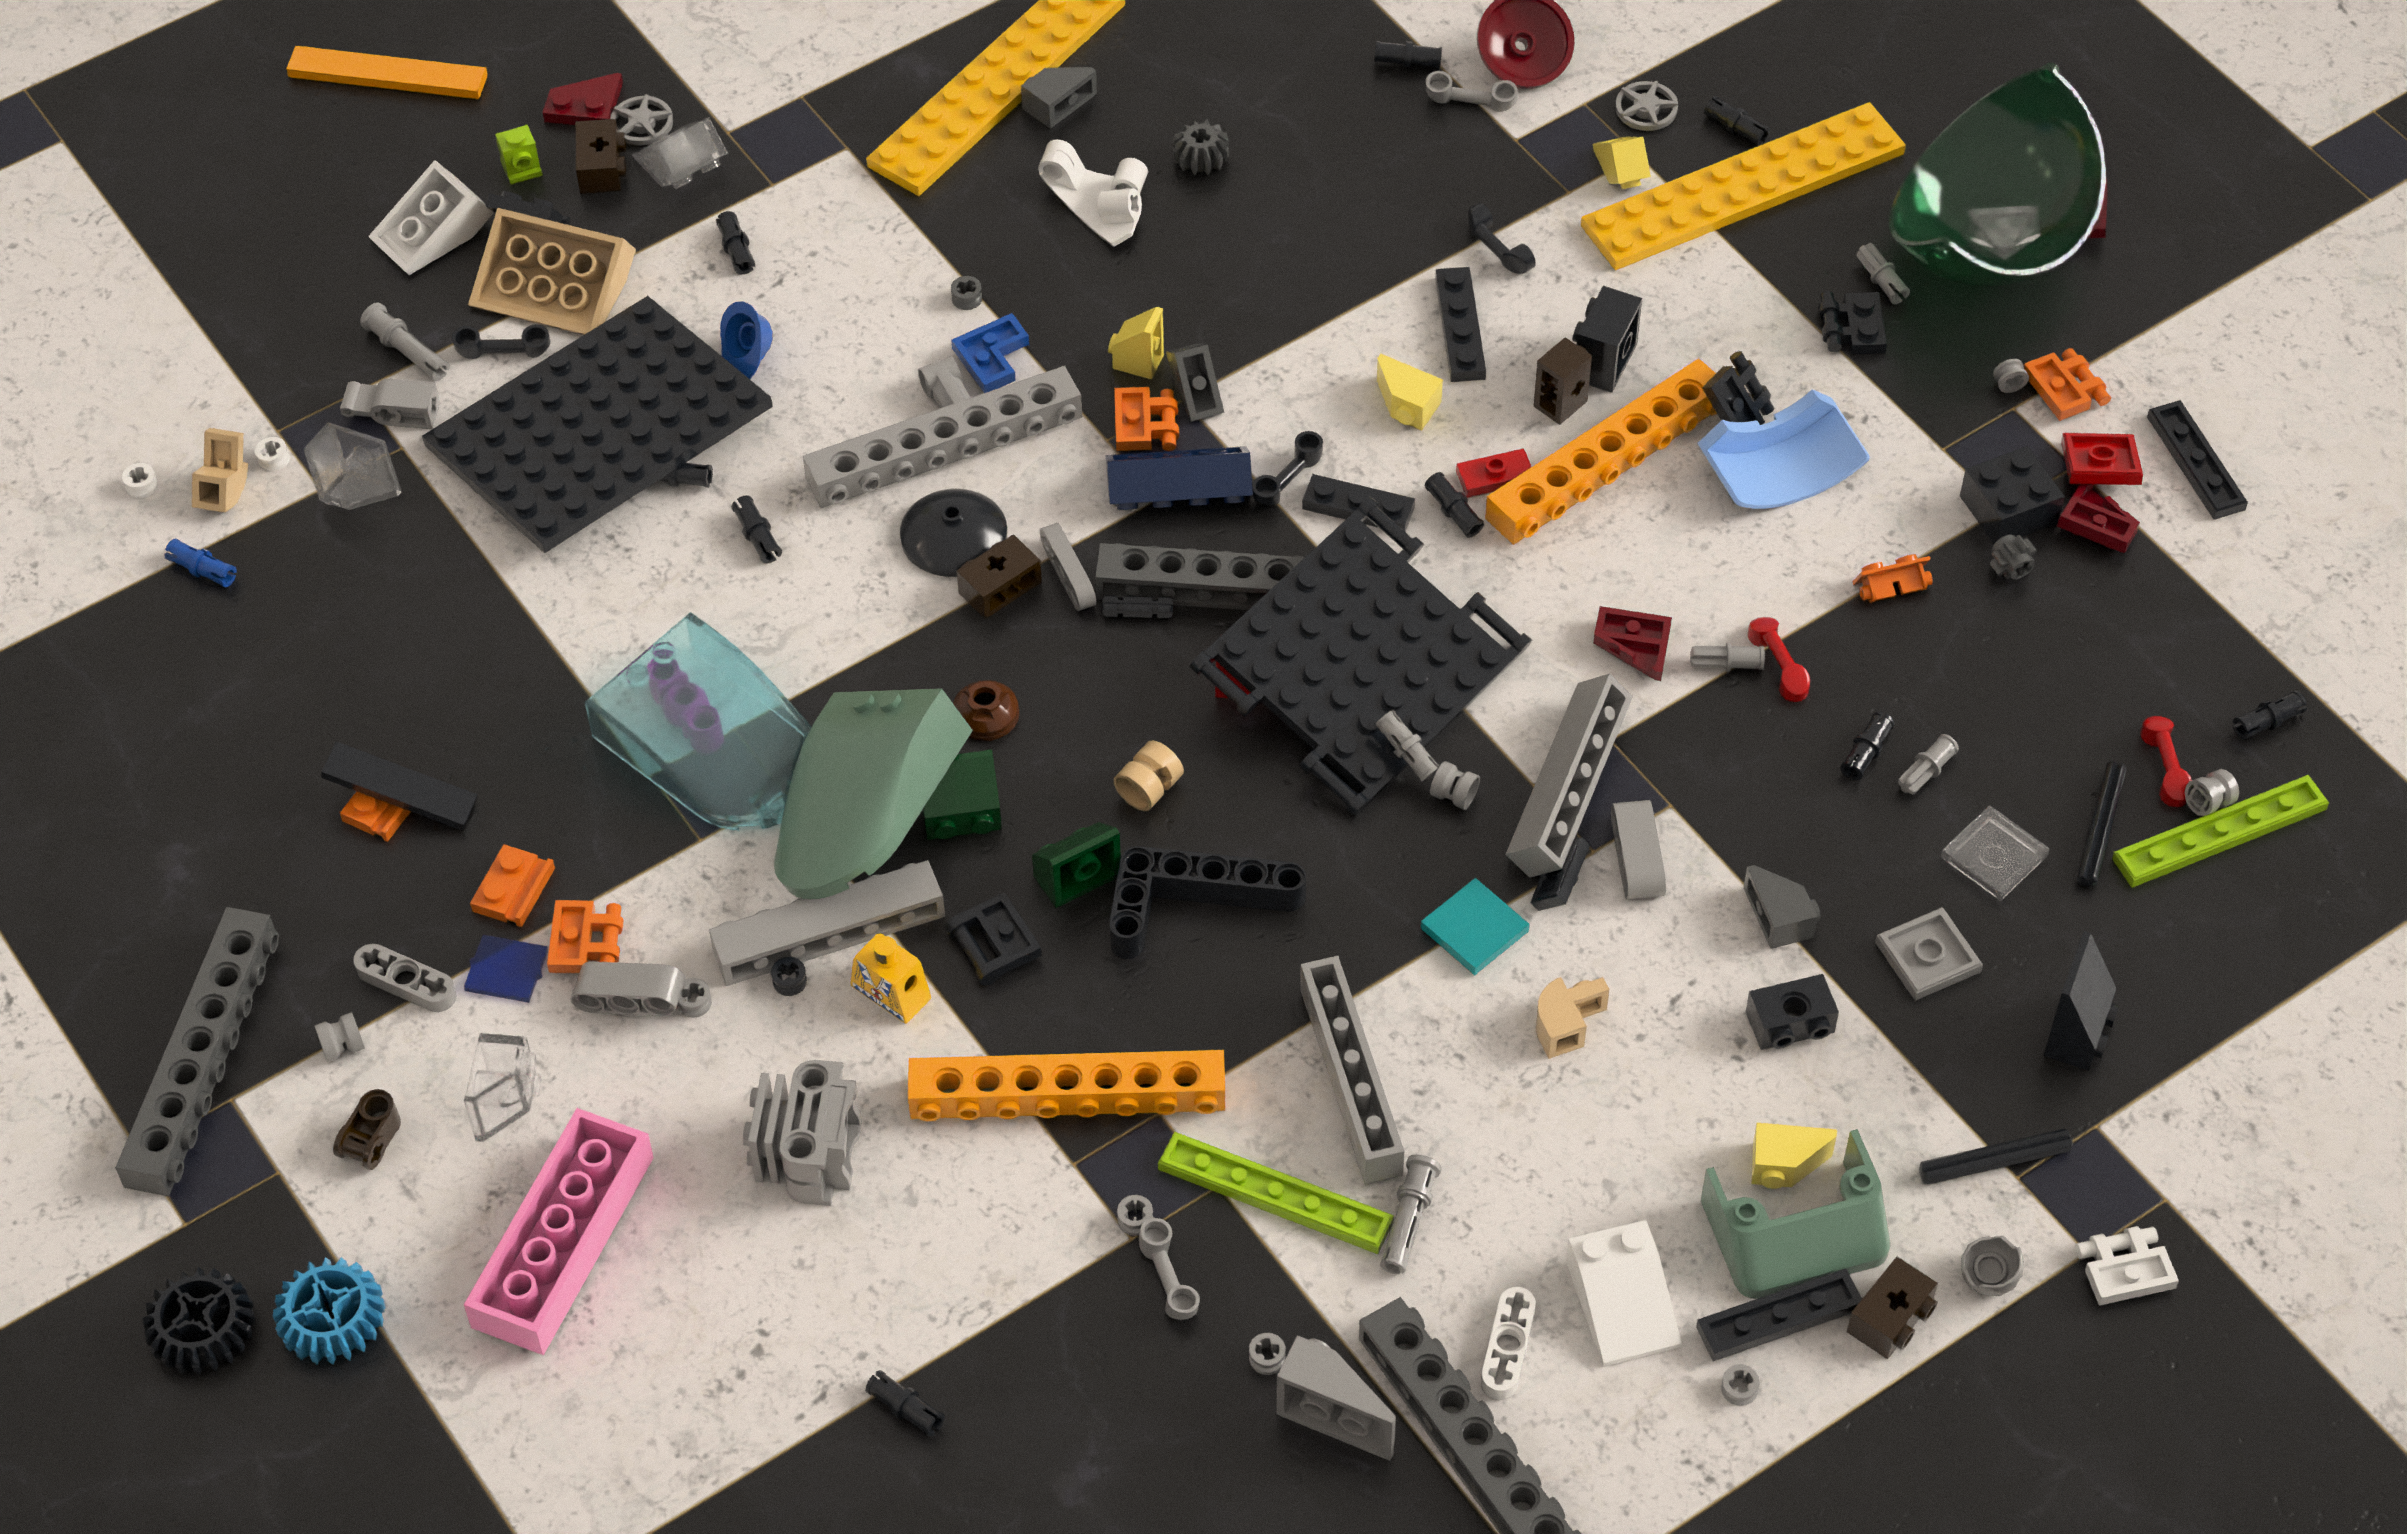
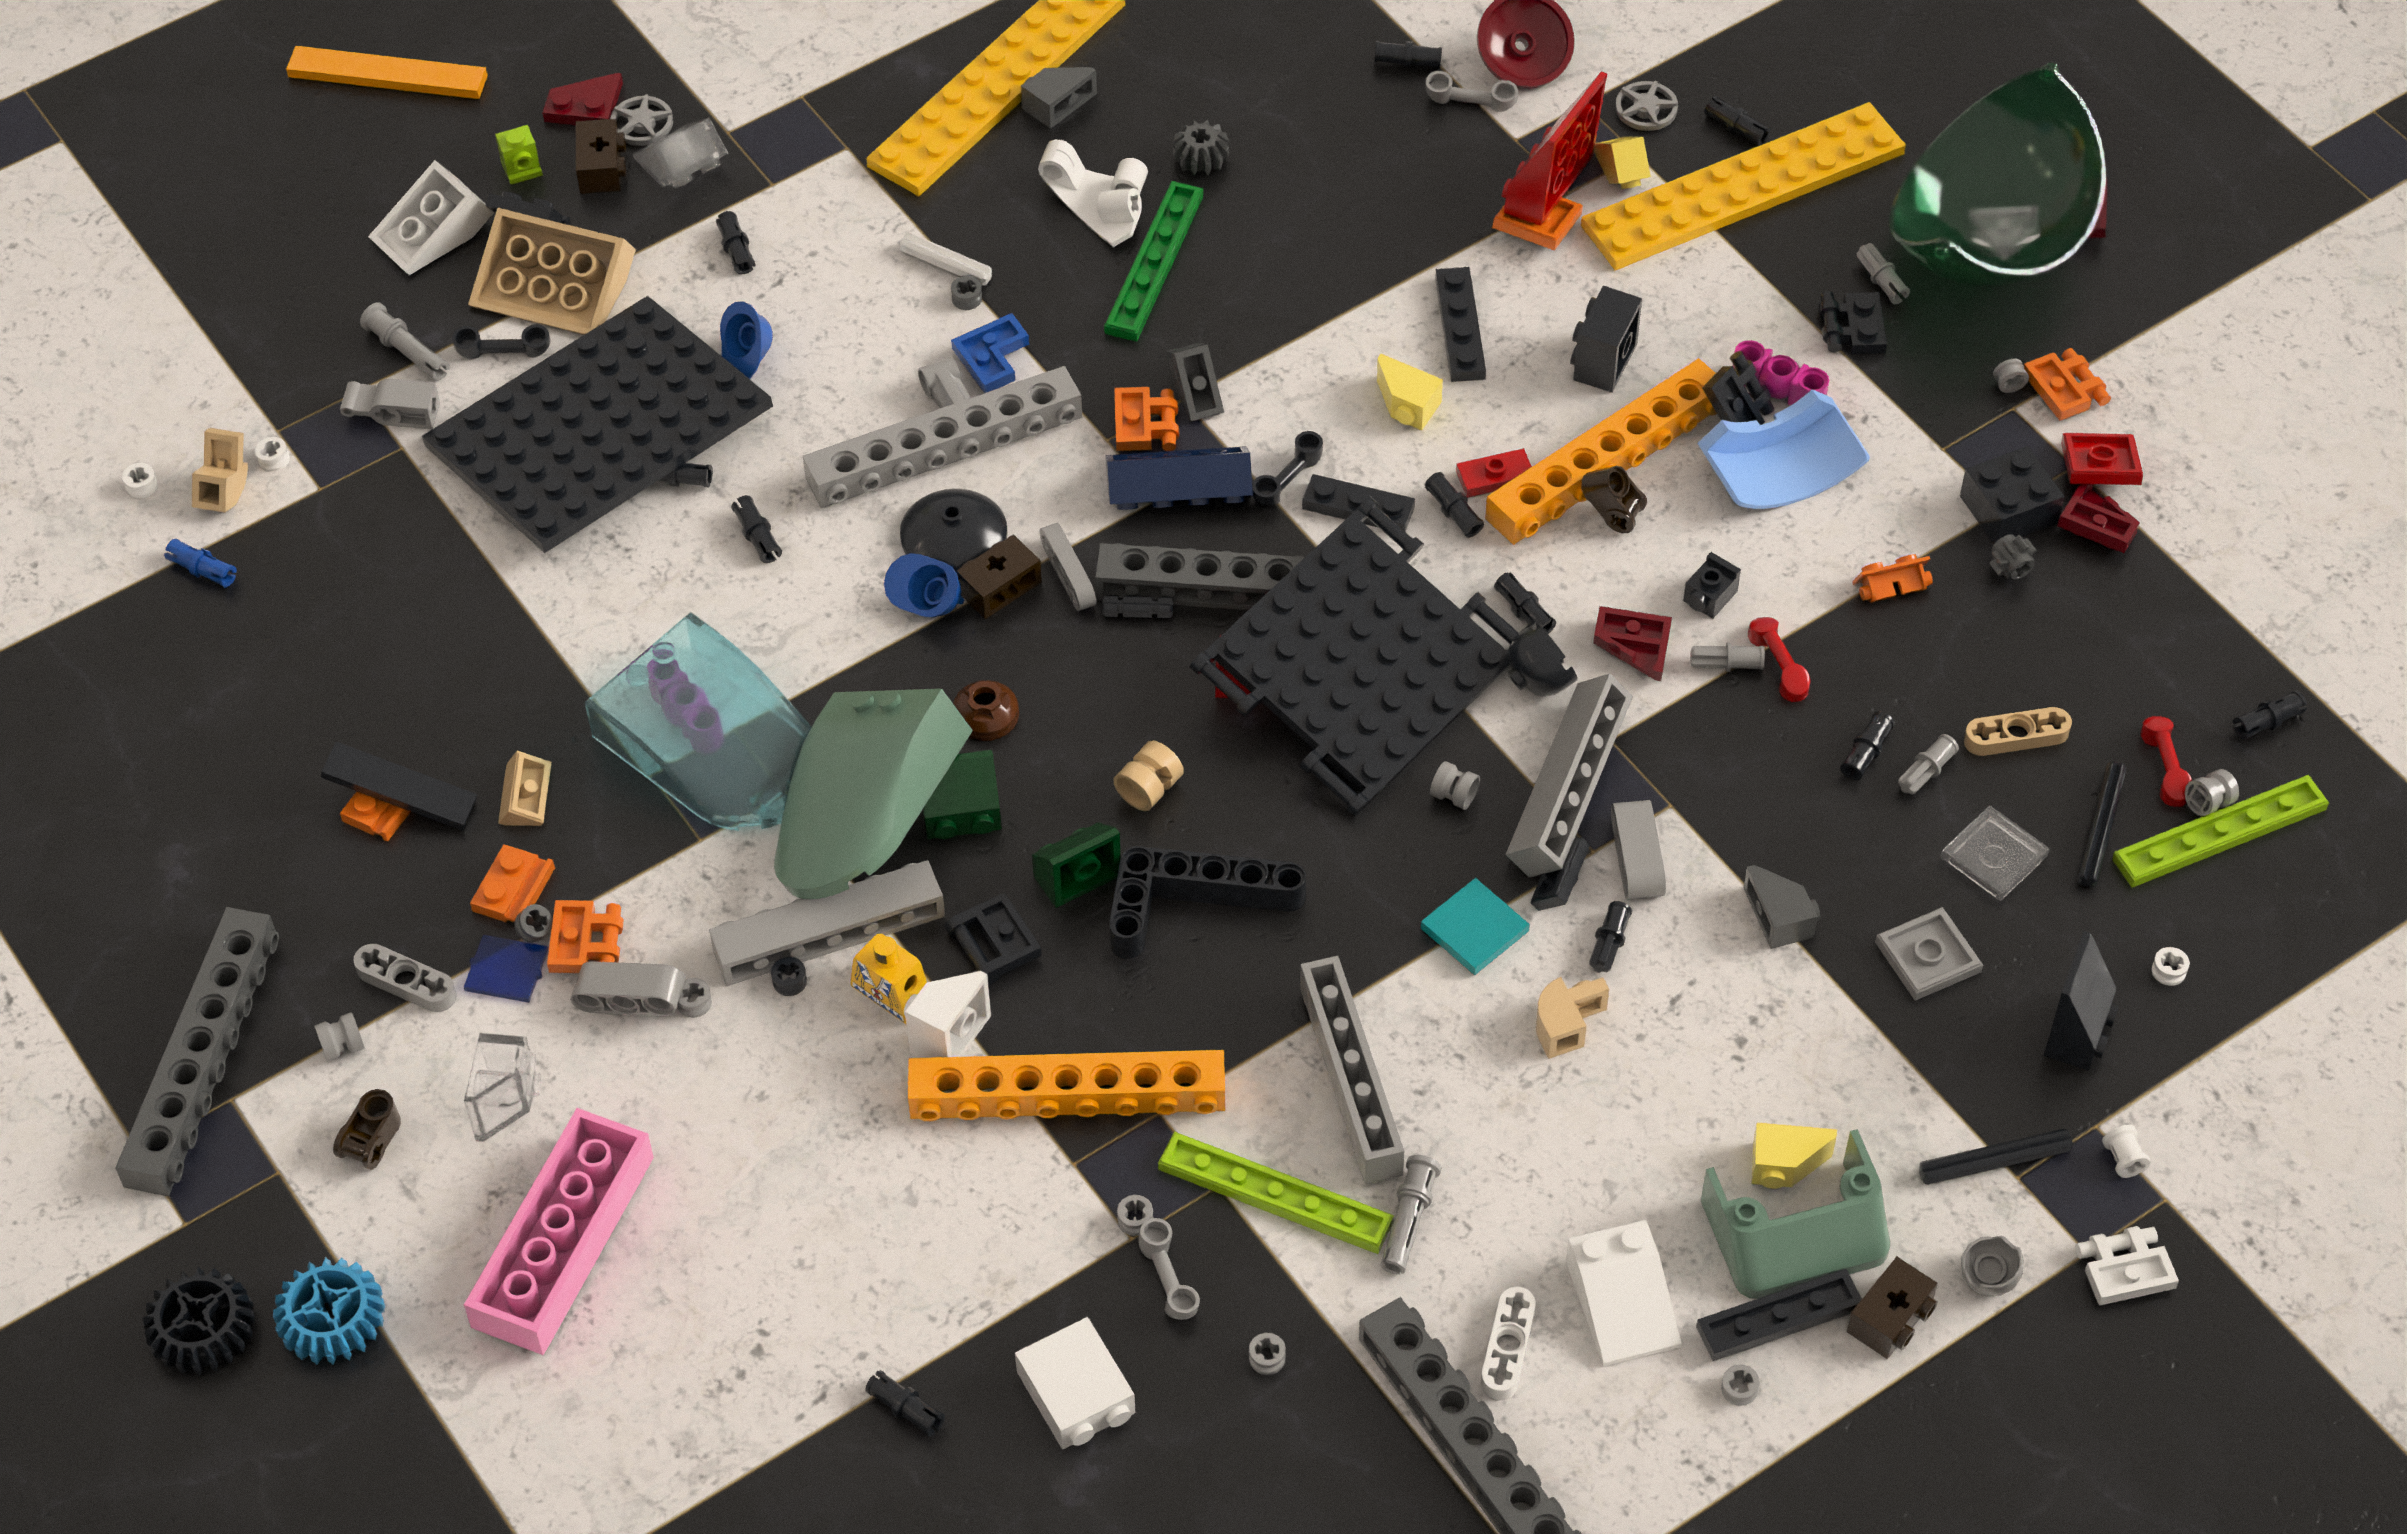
clear slope [304,422,402,510] -> none
light grey piece [743,1060,862,1206] -> none
light yellow slope [1108,307,1164,380] -> none
light grey slope [1277,1335,1396,1461] -> none
light grey pin [1375,710,1440,783] -> none
black bar [1468,203,1536,274] -> none
dark brown brick [1533,337,1592,425] -> none
black brick [1746,974,1839,1050] -> none
black tile [2147,400,2248,520] -> none
none -> tan slope [498,751,552,826]
none -> dark grey bush [514,904,553,943]
none -> blue piece [884,553,965,618]
none -> white axle [900,233,992,286]
none -> white slope [904,971,991,1058]
none -> white brick [1015,1317,1135,1450]
none -> green tile [1104,181,1203,342]
none -> orange plate [1492,197,1583,251]
none -> black pin [1494,572,1556,634]
none -> red slope [1502,71,1607,226]
none -> black cylinder [1508,621,1578,696]
none -> dark brown piece [1581,466,1648,533]
none -> black axle [1589,901,1632,973]
none -> black brick [1683,552,1741,618]
none -> dark pink piece [1732,340,1829,406]
none -> tan beam [1964,707,2072,756]
none -> white bush [2102,1125,2151,1178]
none -> white bush [2151,947,2190,986]

